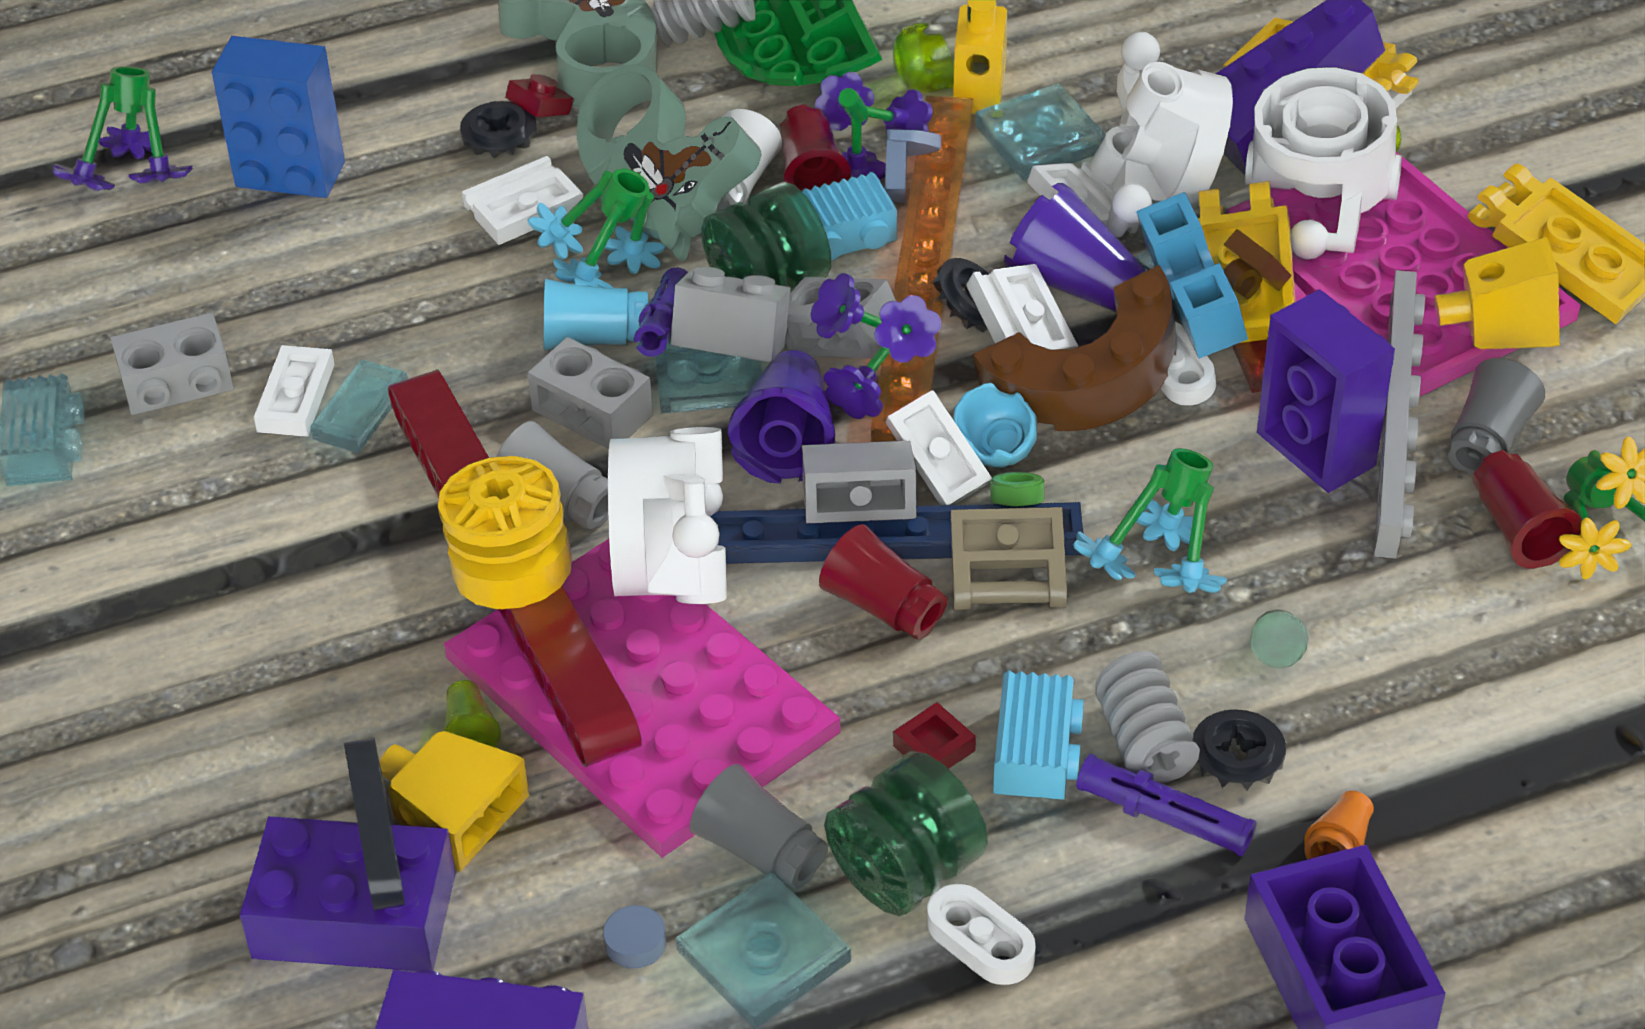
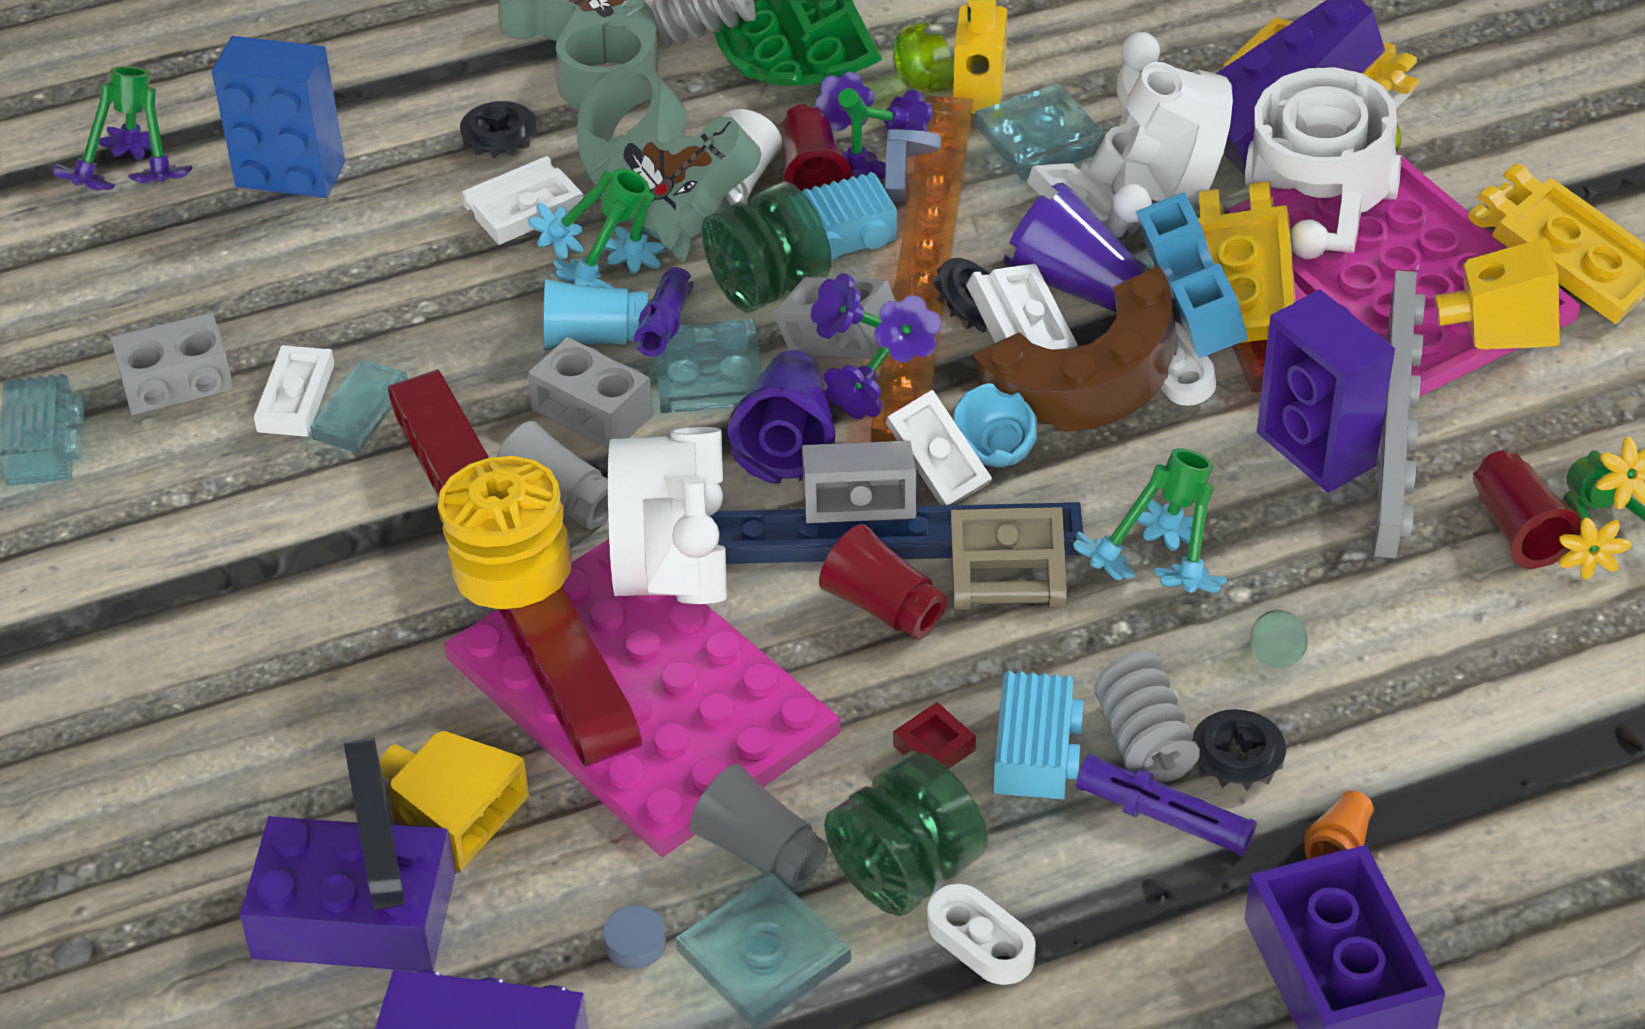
clear neon green cone [443,680,501,748] -> none
dark red plate [505,74,574,117] -> none
light grey brick [671,267,791,362] -> none
bright green tile [990,472,1045,506] -> none
reddish brown tile [1223,229,1292,300] -> none
dark grey plant [1447,358,1545,476] -> none

